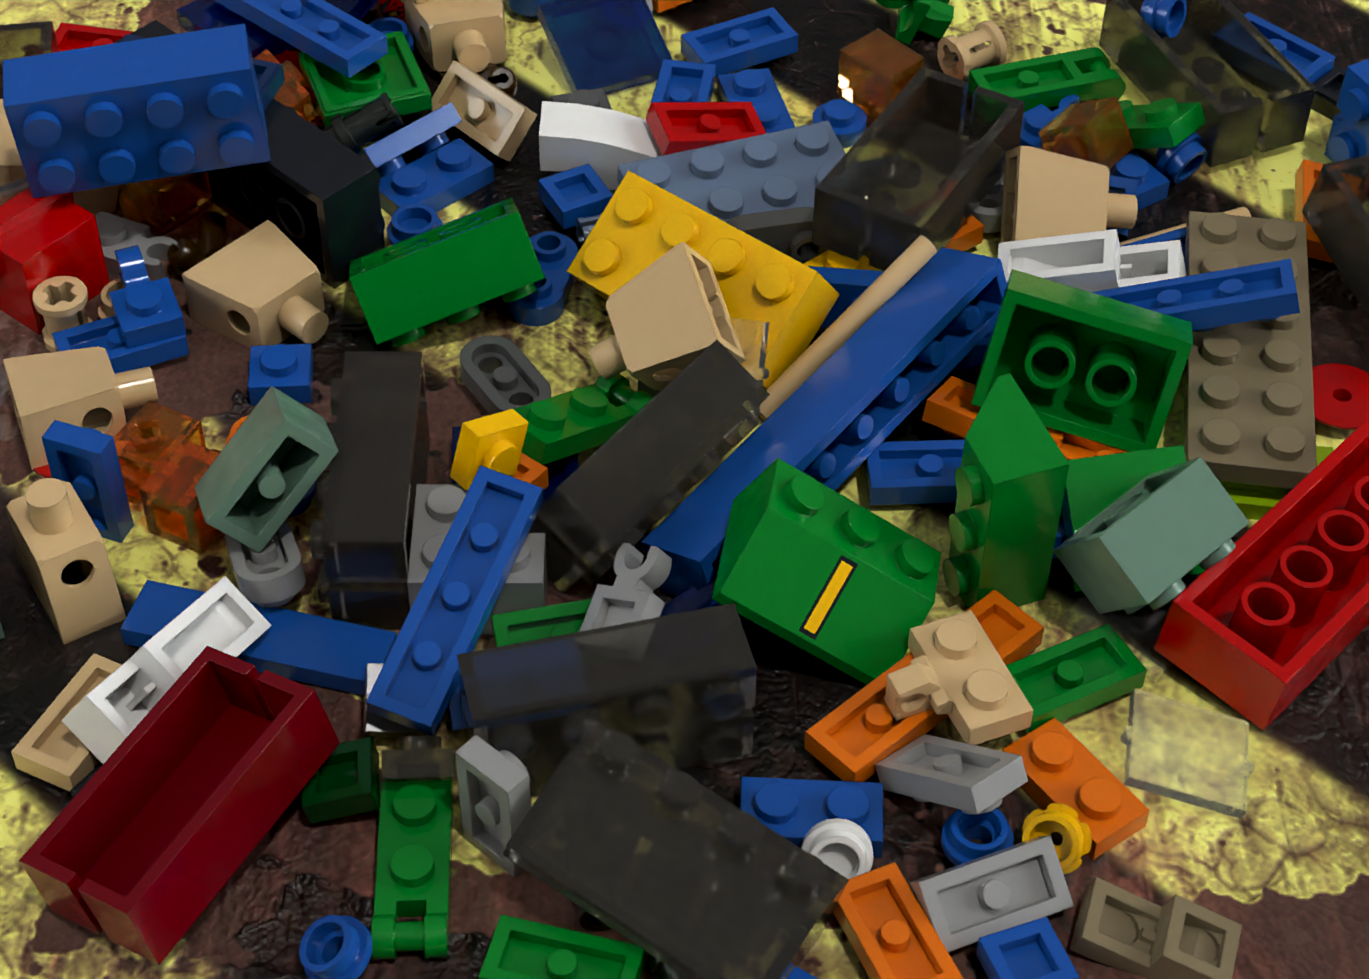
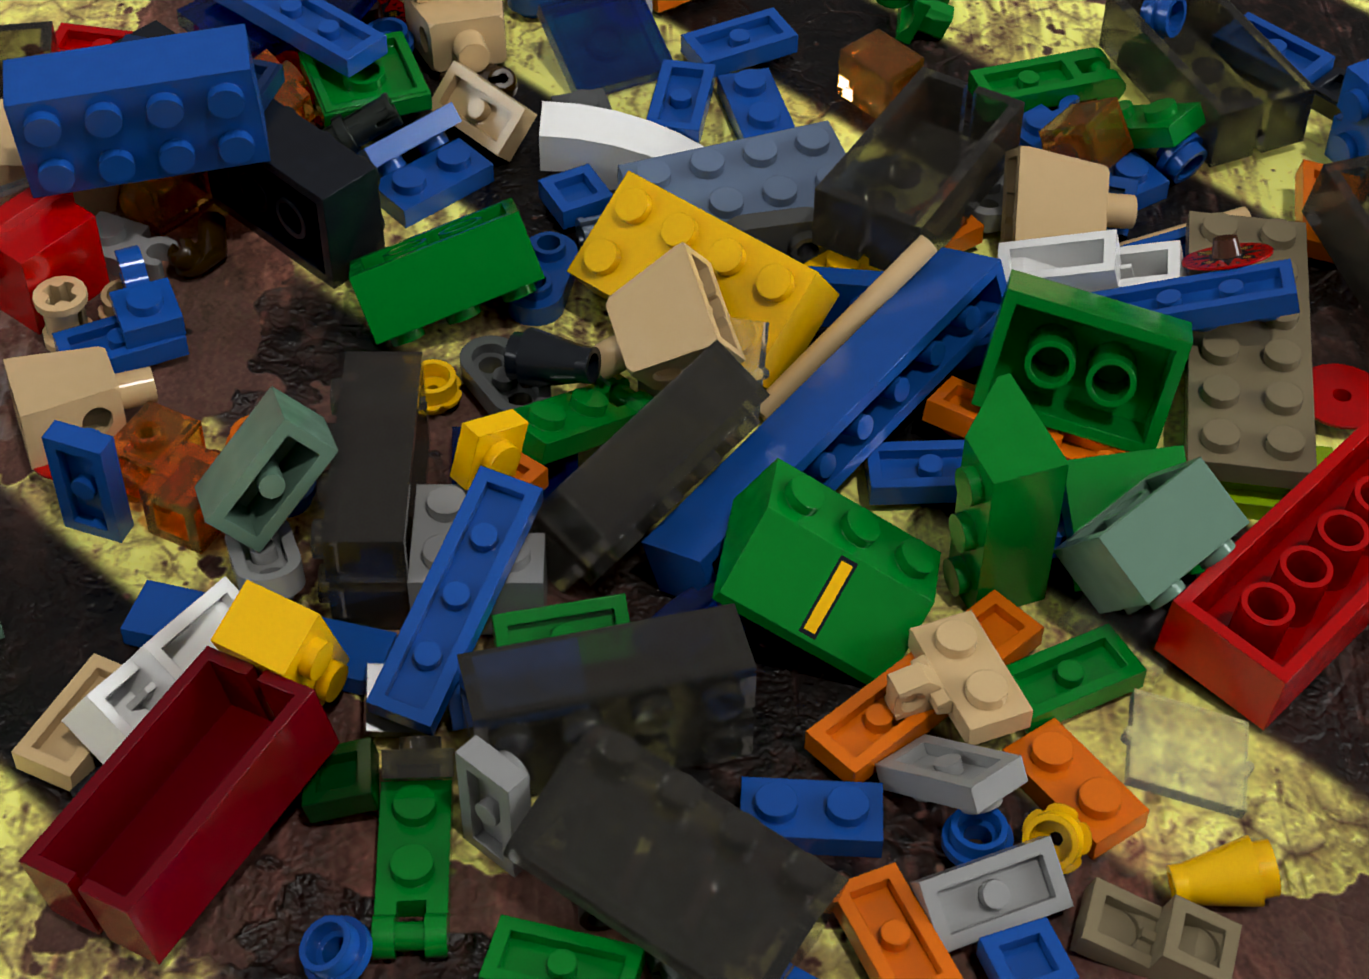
tan torso [5,478,126,645] -> none
tan torso [182,220,329,348] -> none
blue plate [248,343,314,405] -> none
blue plate [387,204,443,245] -> none
light grey plate [574,543,672,665] -> none
red plate [646,102,766,156] -> none
white plate [800,818,873,890] -> none
blue plate [812,99,867,148] -> none
tan bush [937,20,1007,83] -> none
none -> yellow brick [210,580,350,707]
none -> yellow plate [402,359,462,415]
none -> black cone [504,327,601,388]
none -> yellow cone [1166,835,1281,907]
none -> piece [1182,234,1274,271]

